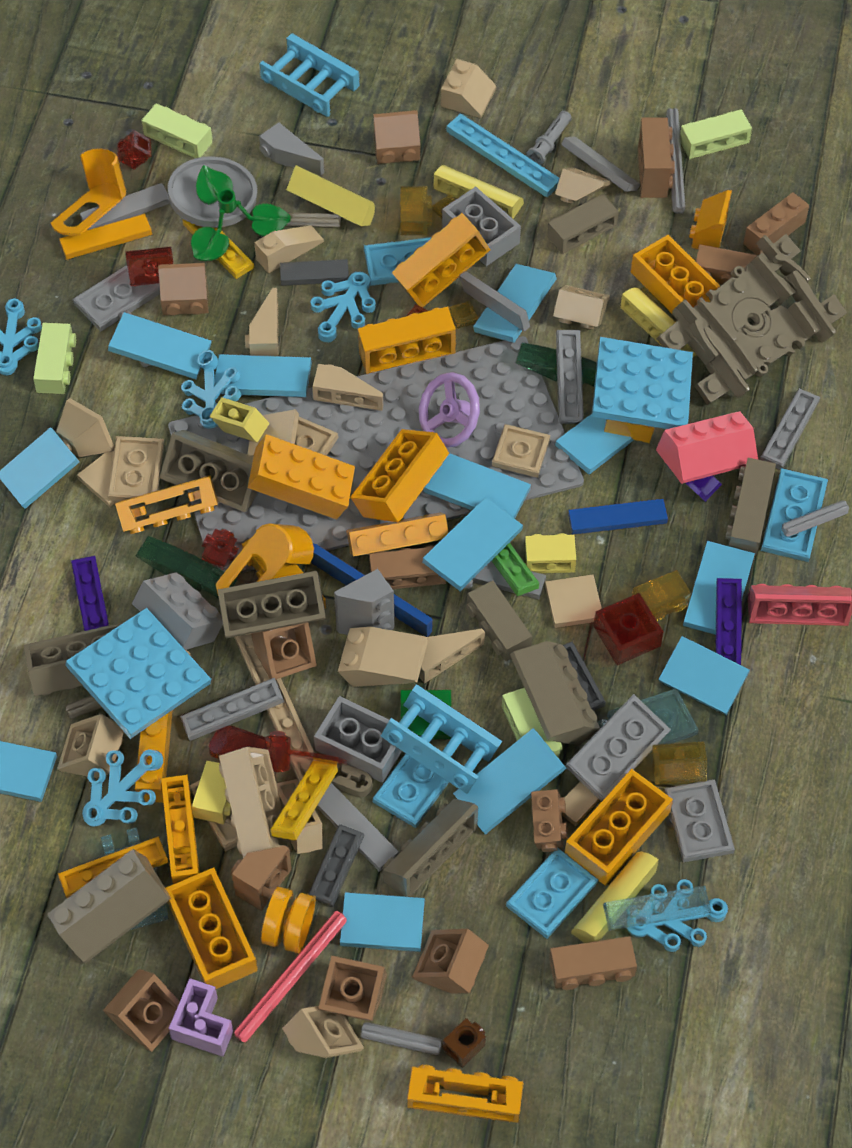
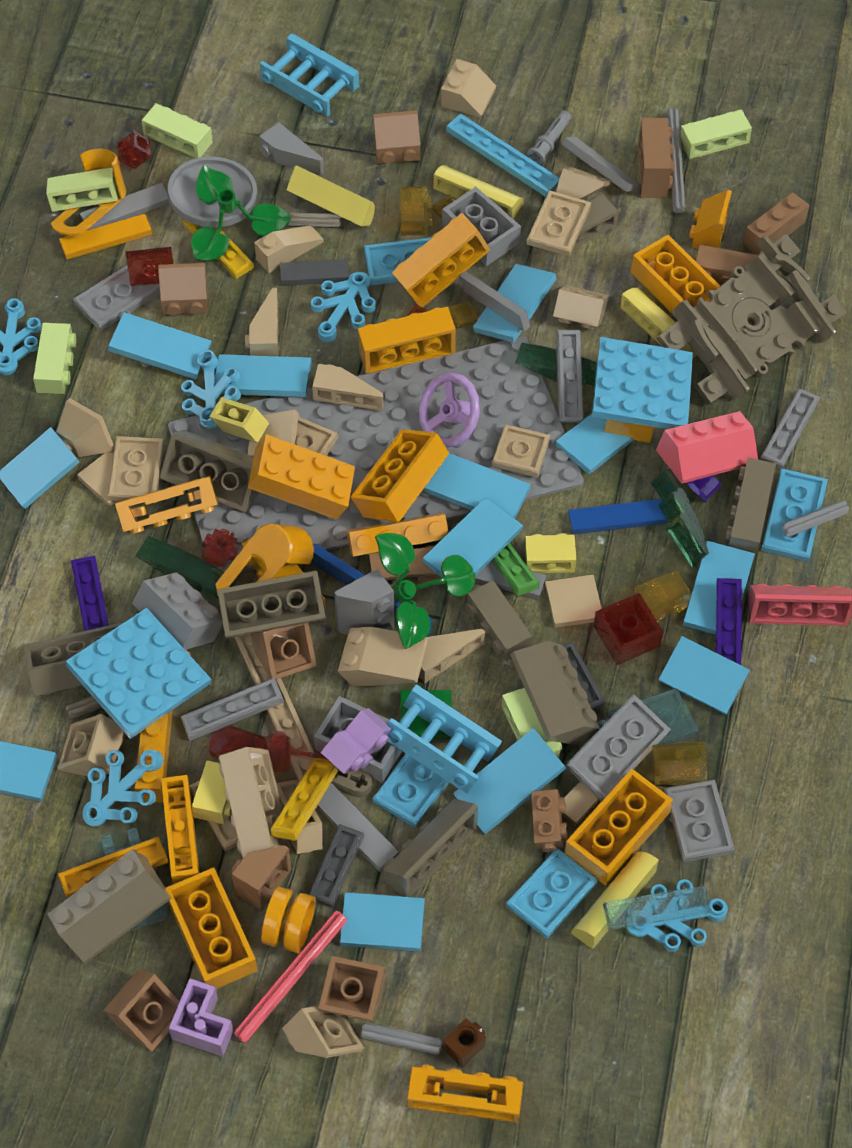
medium nougat slope [412,929,489,993] -> none
medium nougat brick [549,936,637,990] -> none
none -> yellowish green brick [46,167,118,212]
none -> lavender brick [321,708,391,773]
none -> green plant [375,533,475,649]
none -> tan tile [527,190,592,257]
none -> clear green slope [651,468,709,567]

